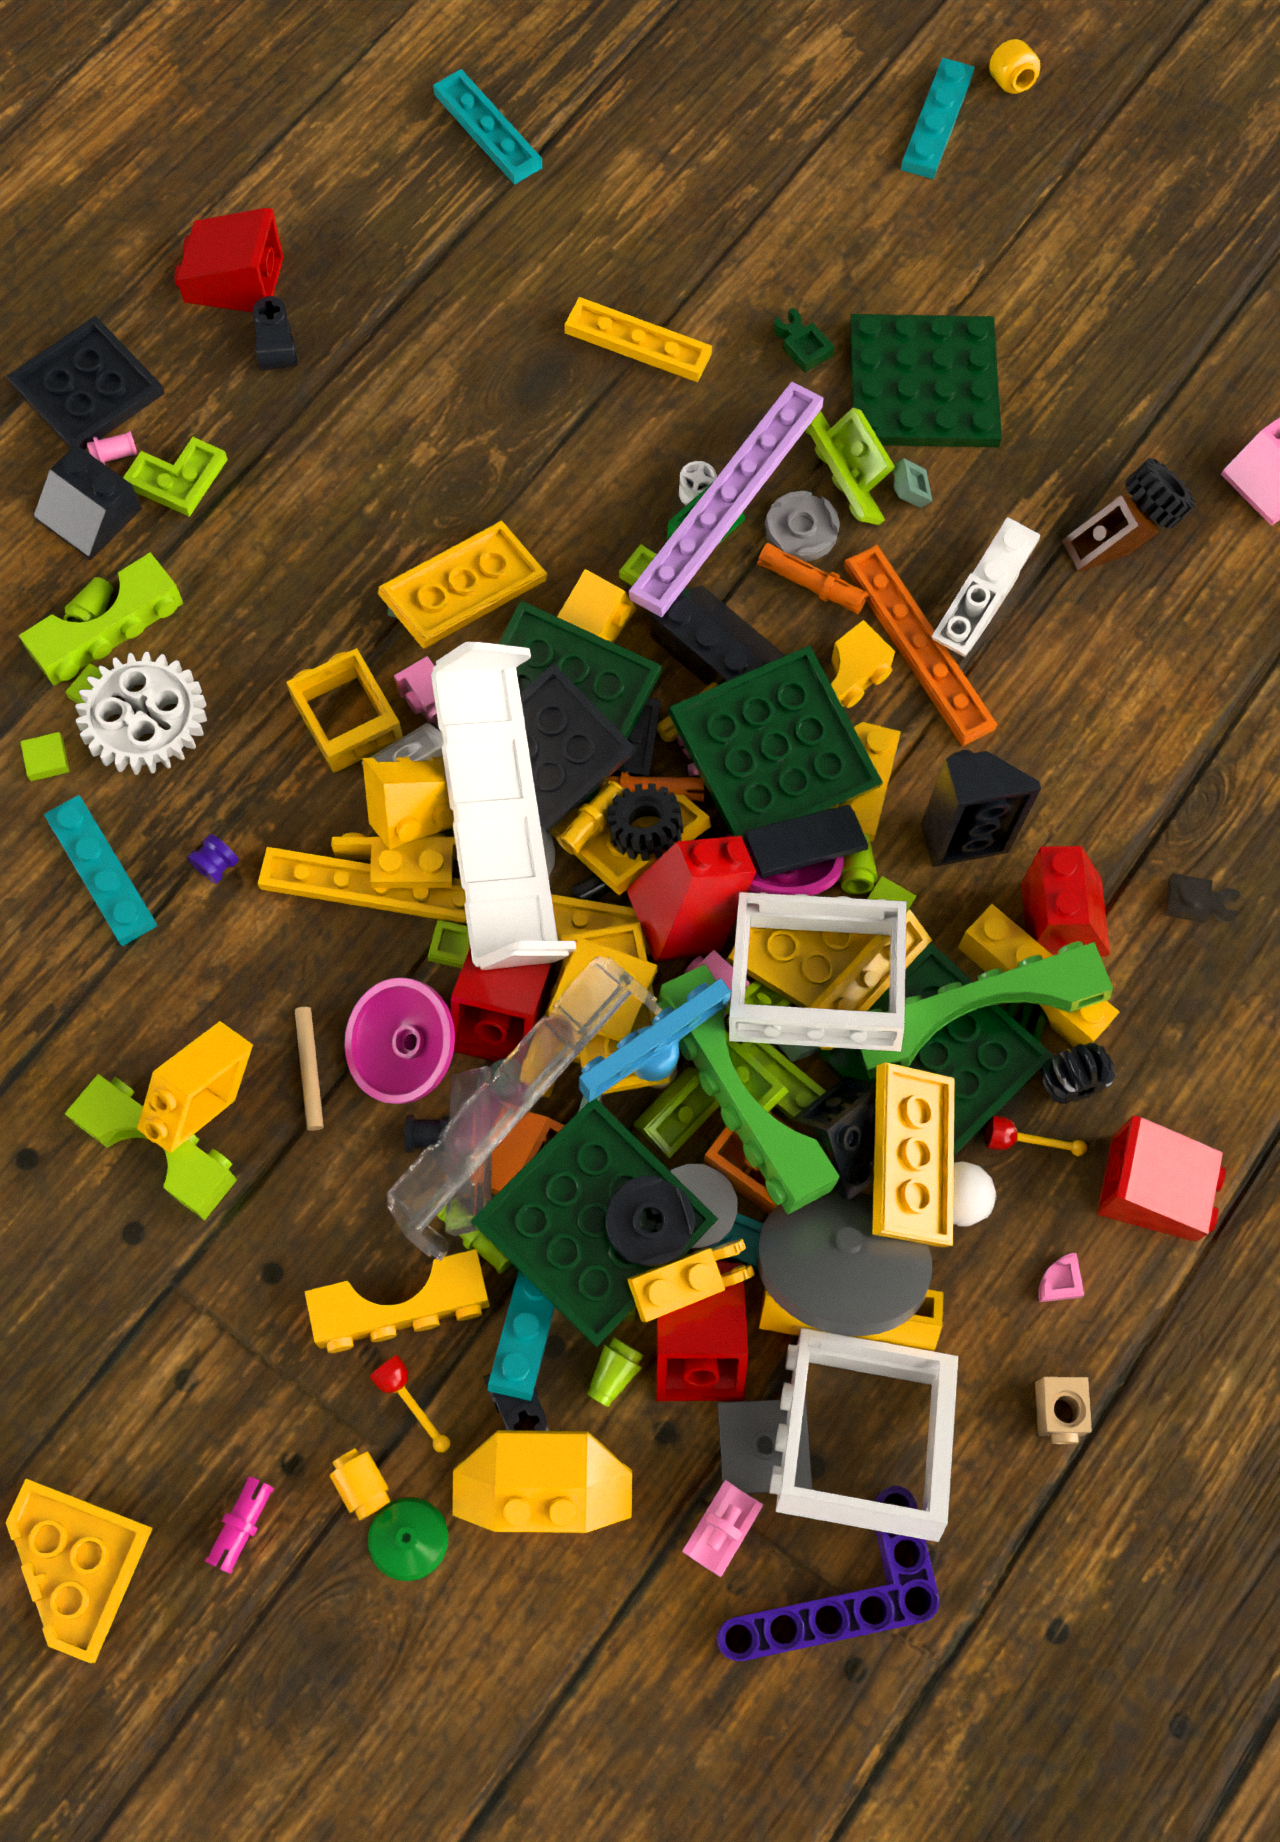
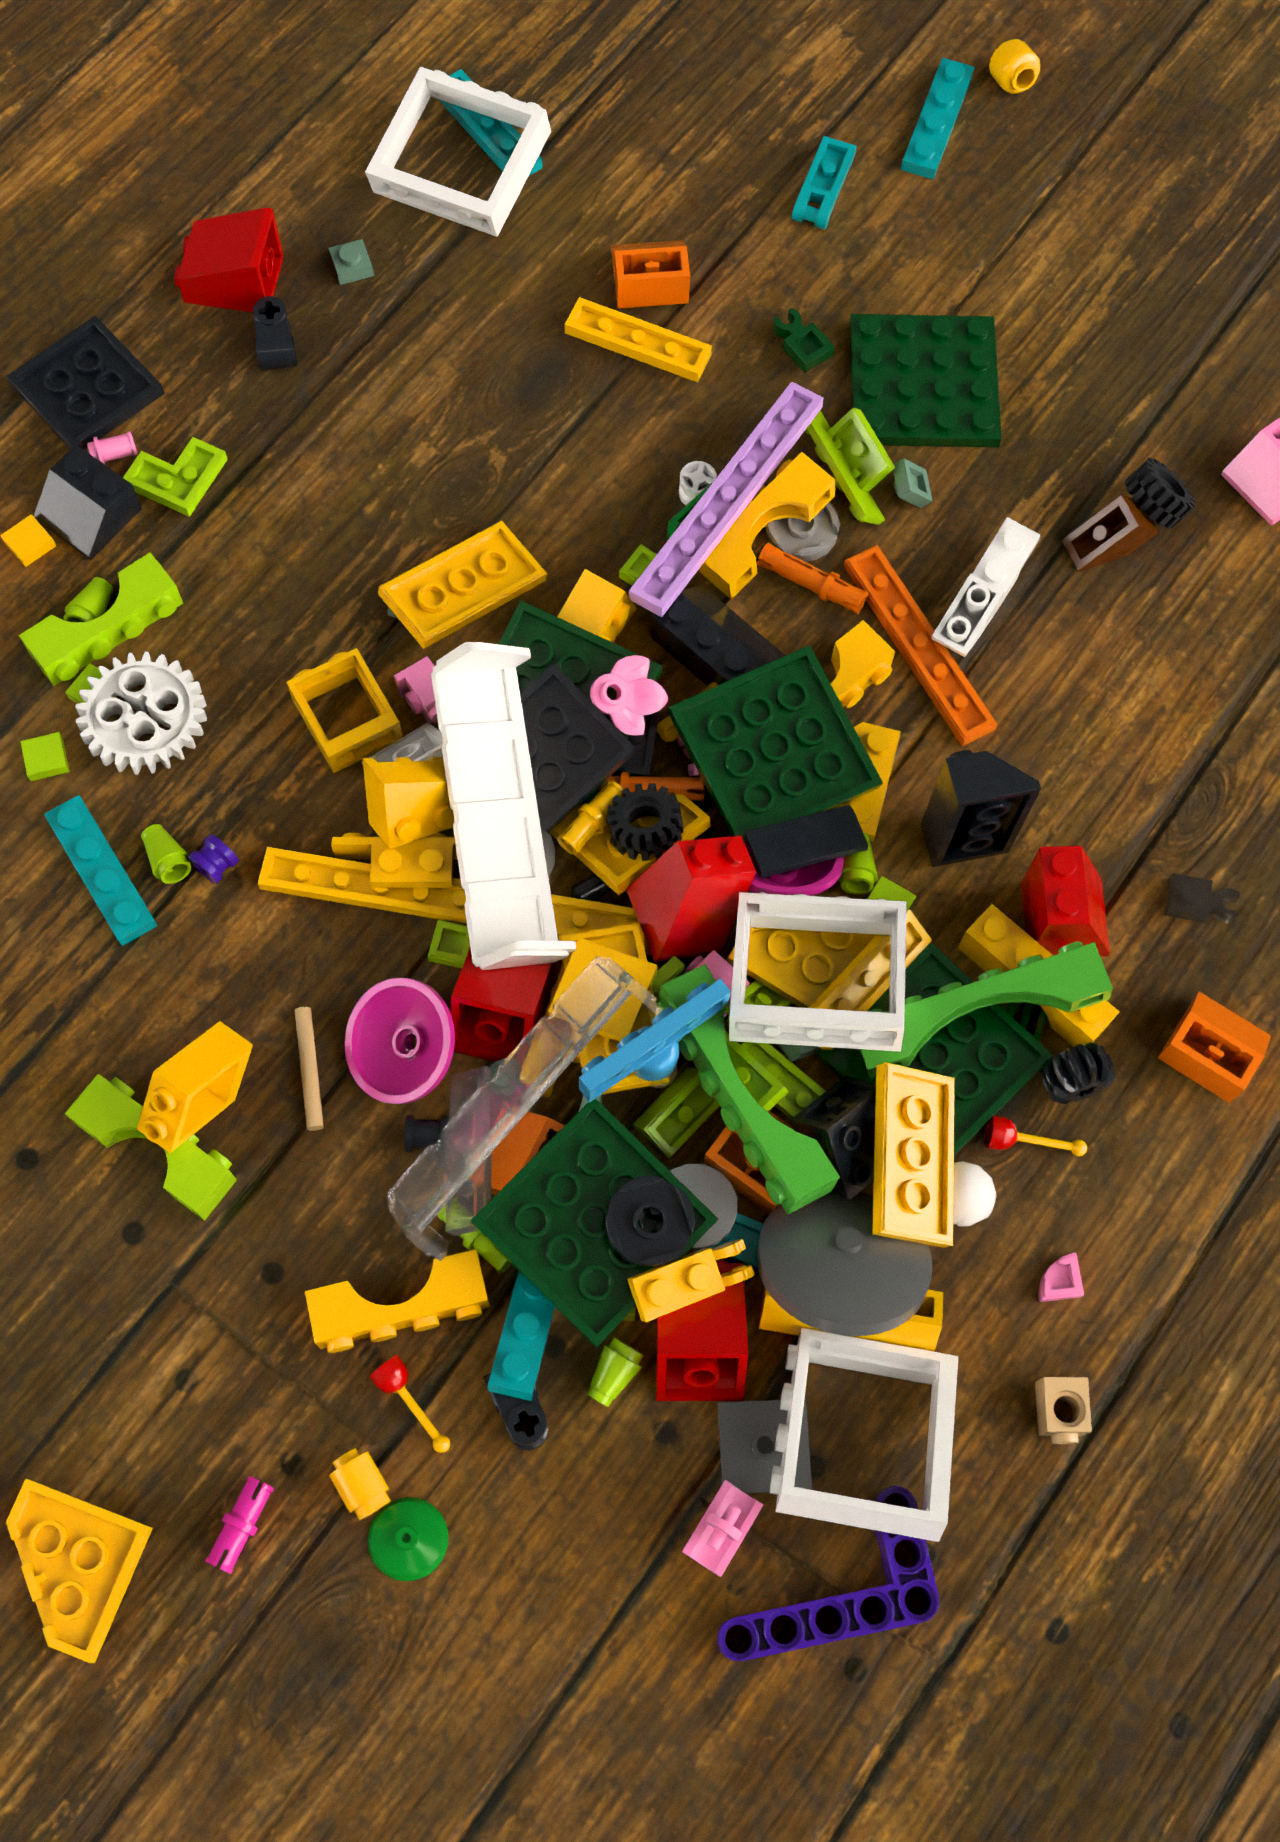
yellow wedge [453,1430,632,1533] -> none
slope [1097,1115,1226,1242] -> none
none -> yellow tile [0,514,56,567]
none -> lime cone [141,824,191,884]
none -> sand green plate [328,239,374,285]
none -> white window [365,67,551,237]
none -> bright pink plate [590,655,668,736]
none -> orange slope [611,240,690,309]
none -> lime tile [652,956,684,1000]
none -> yellow arch [699,452,835,600]
none -> teal plate [791,136,857,230]
none -> orange slope [1157,991,1271,1103]

